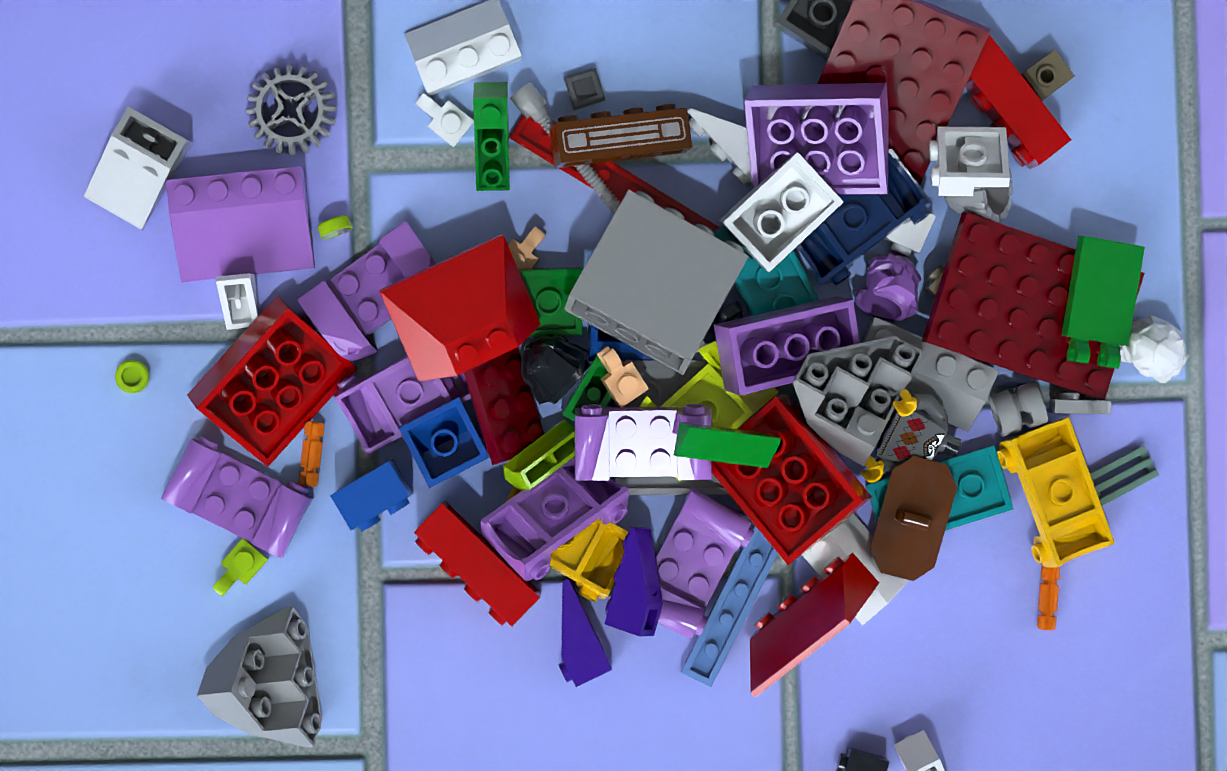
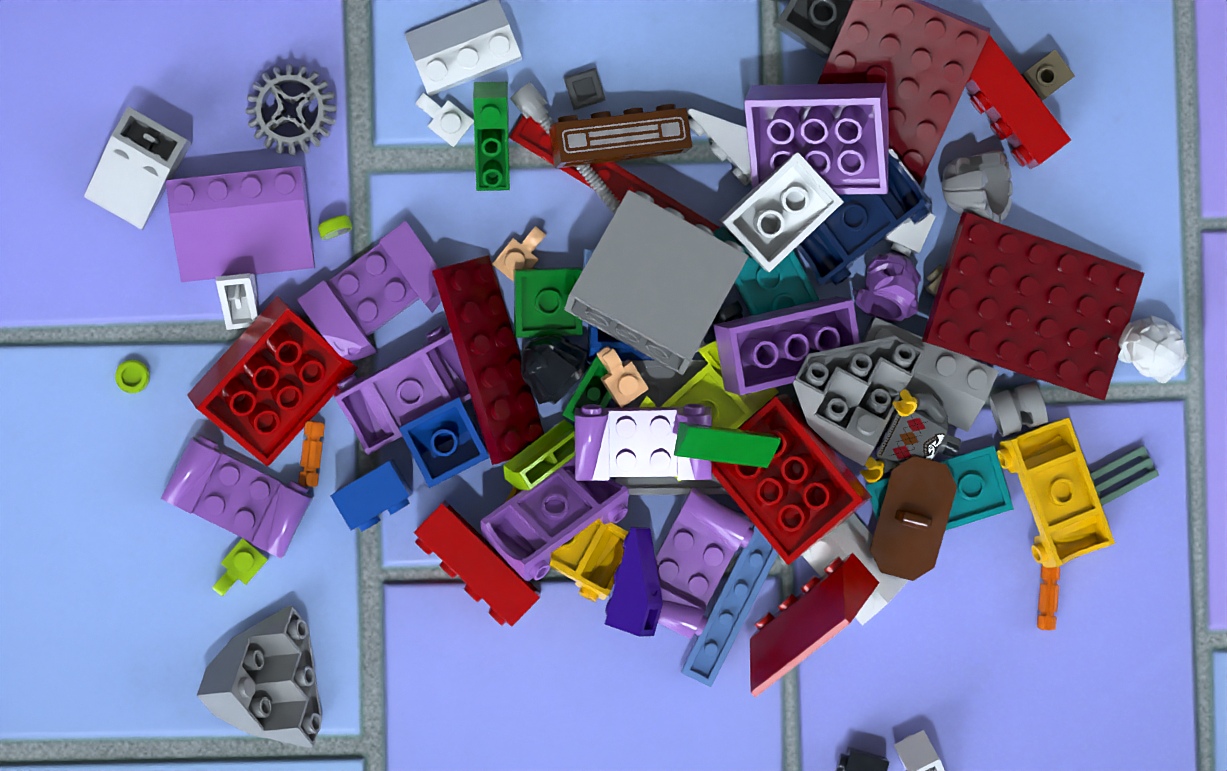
red slope [379,234,541,381] -> none
dark purple slope [558,577,612,687] -> none
white plate [929,127,1010,196] -> none
light grey plate [1050,393,1111,414] -> none
green tile [1062,236,1145,369] -> none

